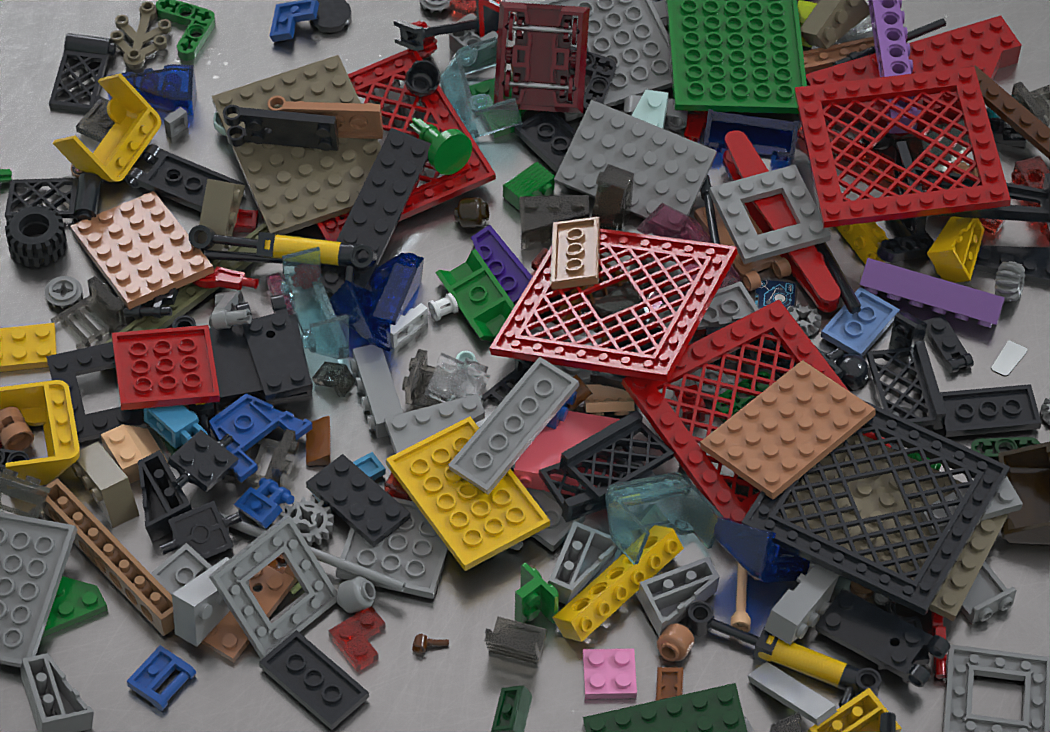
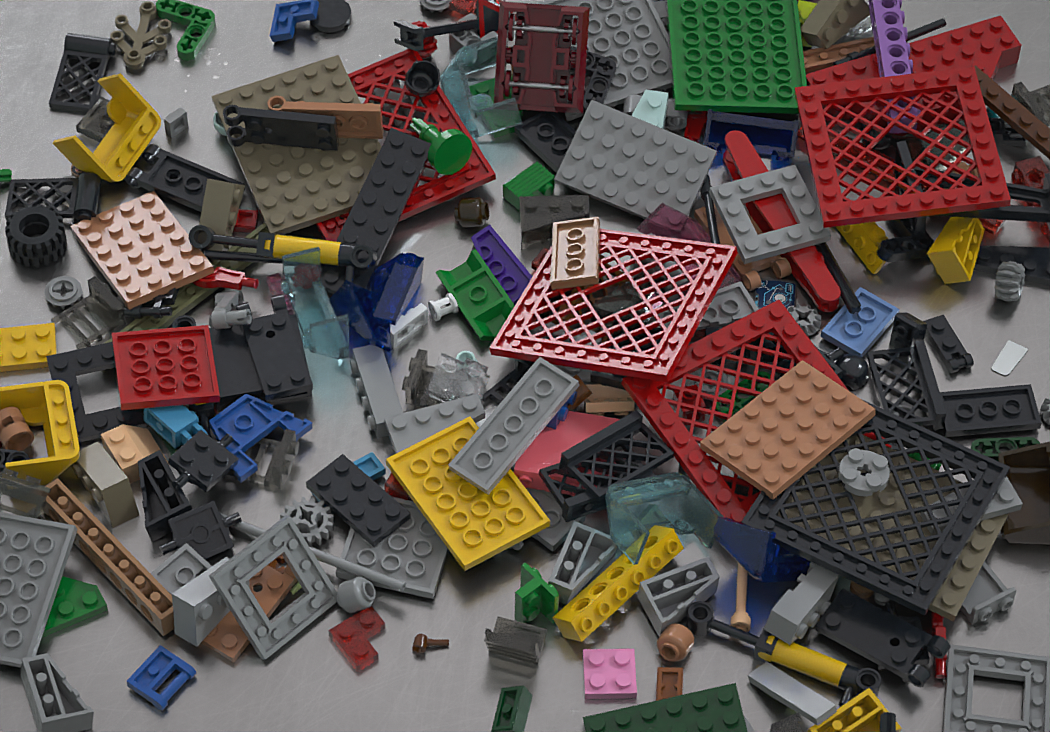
clear blue wedge [106,64,197,116] -> none
blue plate [234,478,295,528] -> none
black plate [259,630,369,730] -> none
dark orange slope [306,416,331,466] -> none
clear smoke bracket [312,361,355,397] -> none
clear smoke wedge [592,164,634,231] -> none
medium lavender brick [860,258,1005,328] -> none
none -> light grey plate [838,448,890,496]

